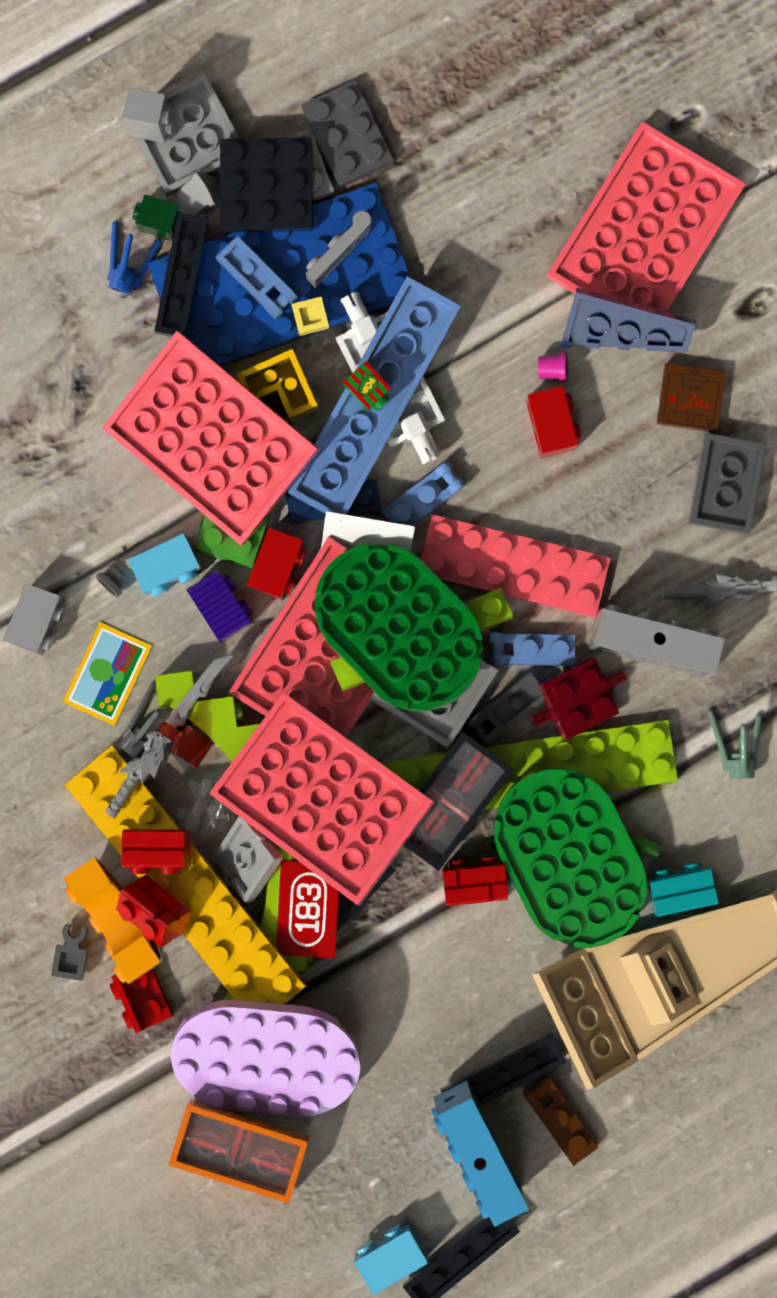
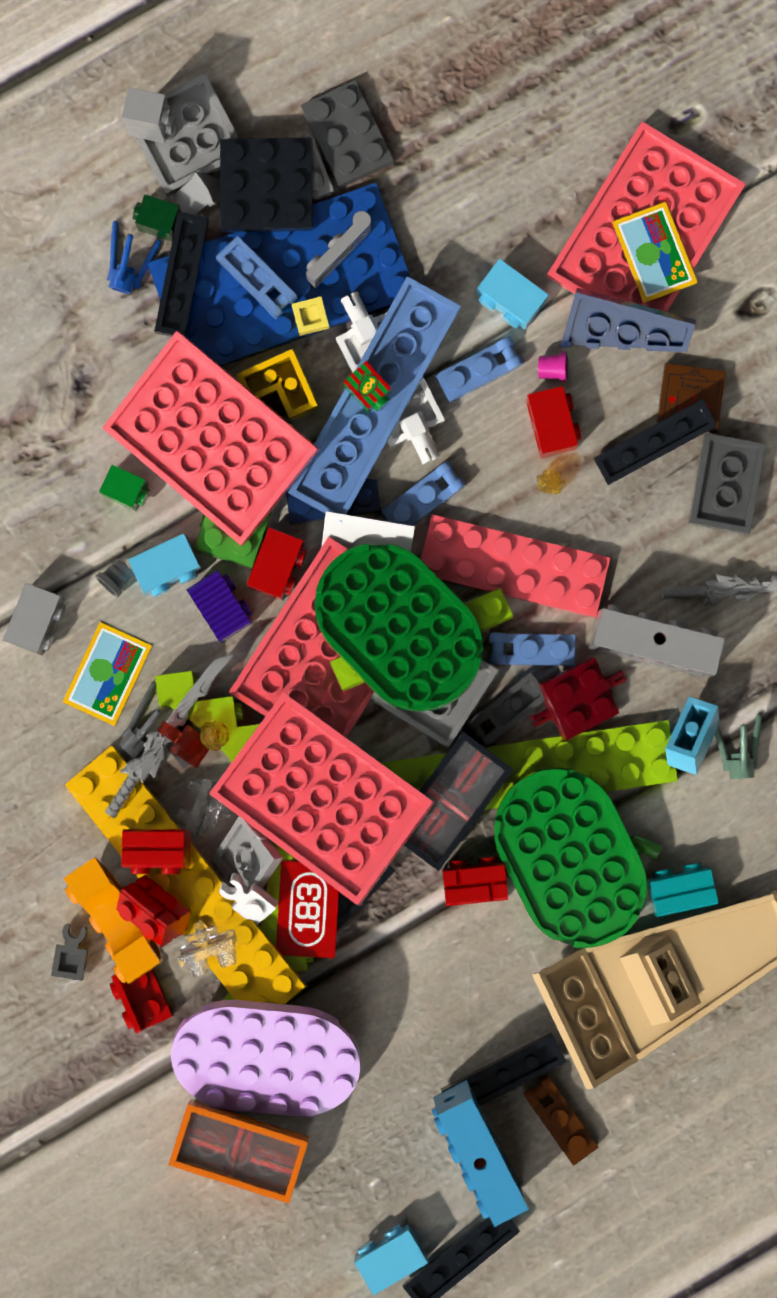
none -> green brick [99,465,150,511]
none -> clear hips [178,921,237,978]
none -> clear yellow plate [200,720,229,751]
none -> white plate [219,873,278,925]
none -> medium blue plate [435,336,525,403]
none -> medium azure brick [476,258,549,330]
none -> clear yellow plate [536,470,566,494]
none -> black plate [593,398,717,485]
none -> sticker [612,202,698,303]
none -> medium azure brick [665,697,720,775]

